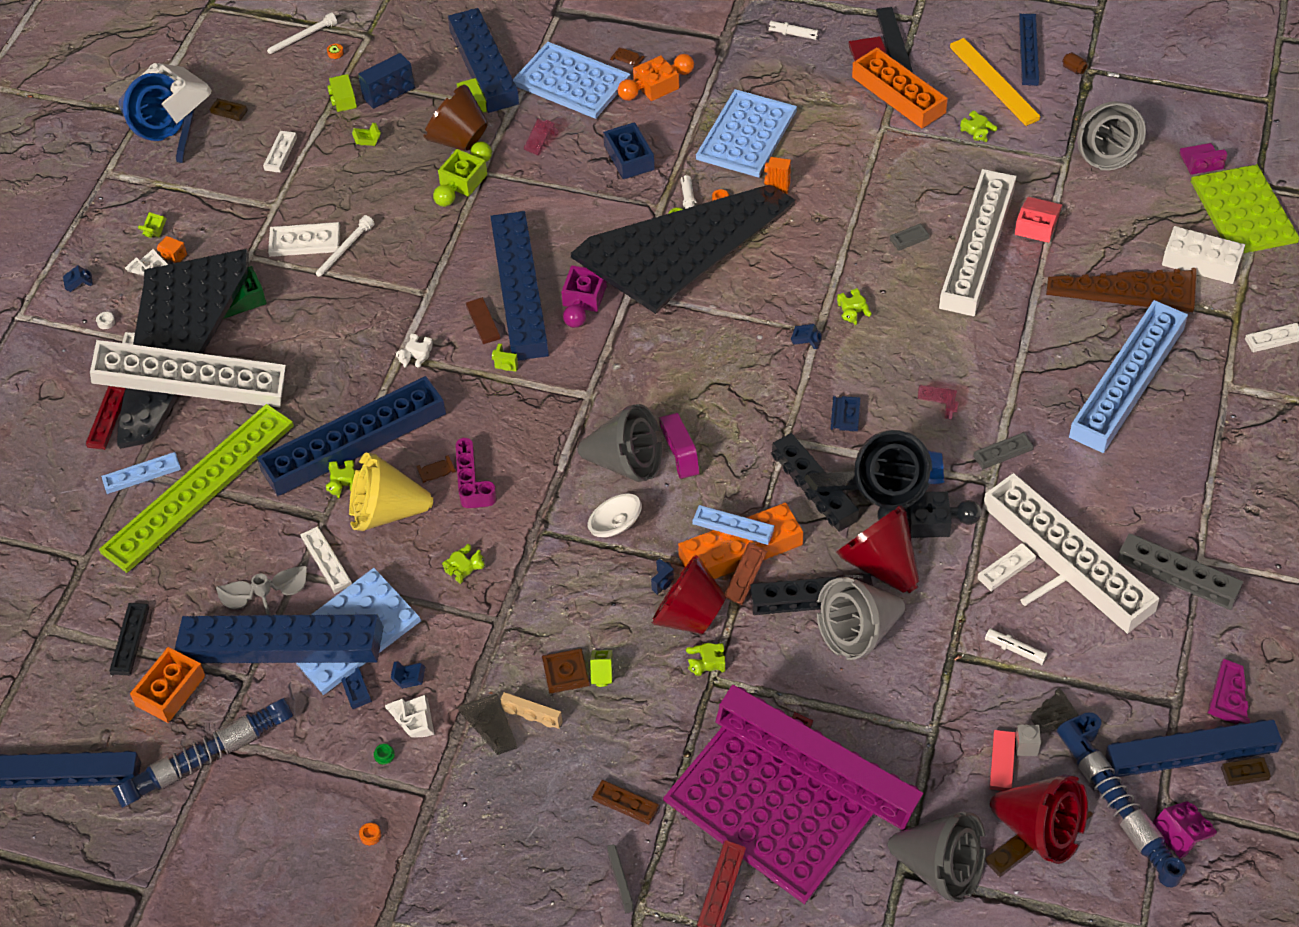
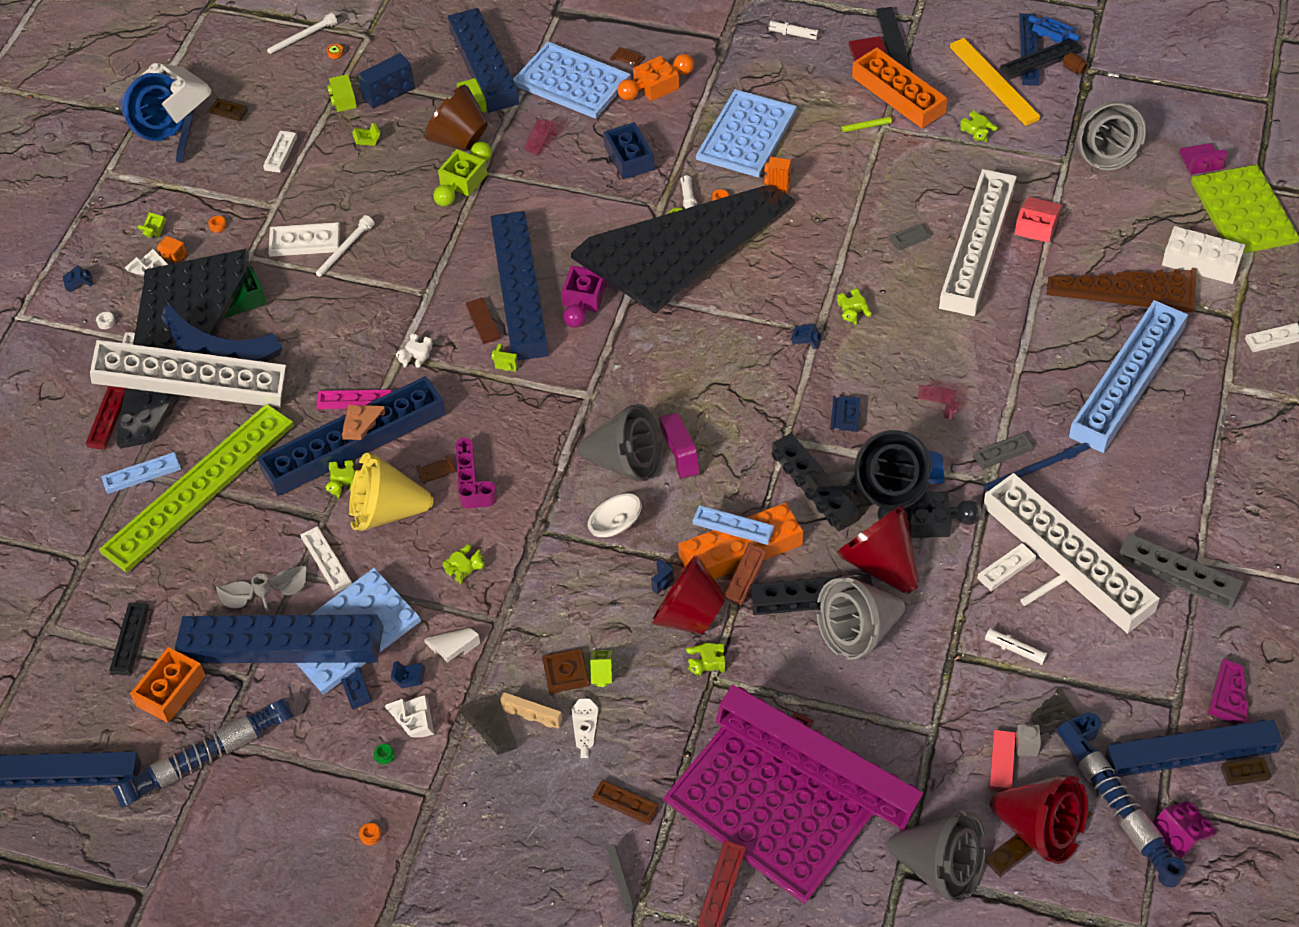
none -> dark blue arch [161,305,283,362]
none -> orange tile [208,216,227,232]
none -> dark pink tile [316,390,392,409]
none -> nougat wing [342,405,385,440]
none -> white slope [424,628,480,662]
none -> white piece [571,699,598,758]
none -> lime bar [841,117,892,133]
none -> dark blue bar [984,442,1089,491]
none -> black tile [999,39,1083,80]
none -> blue plate [1028,15,1081,43]

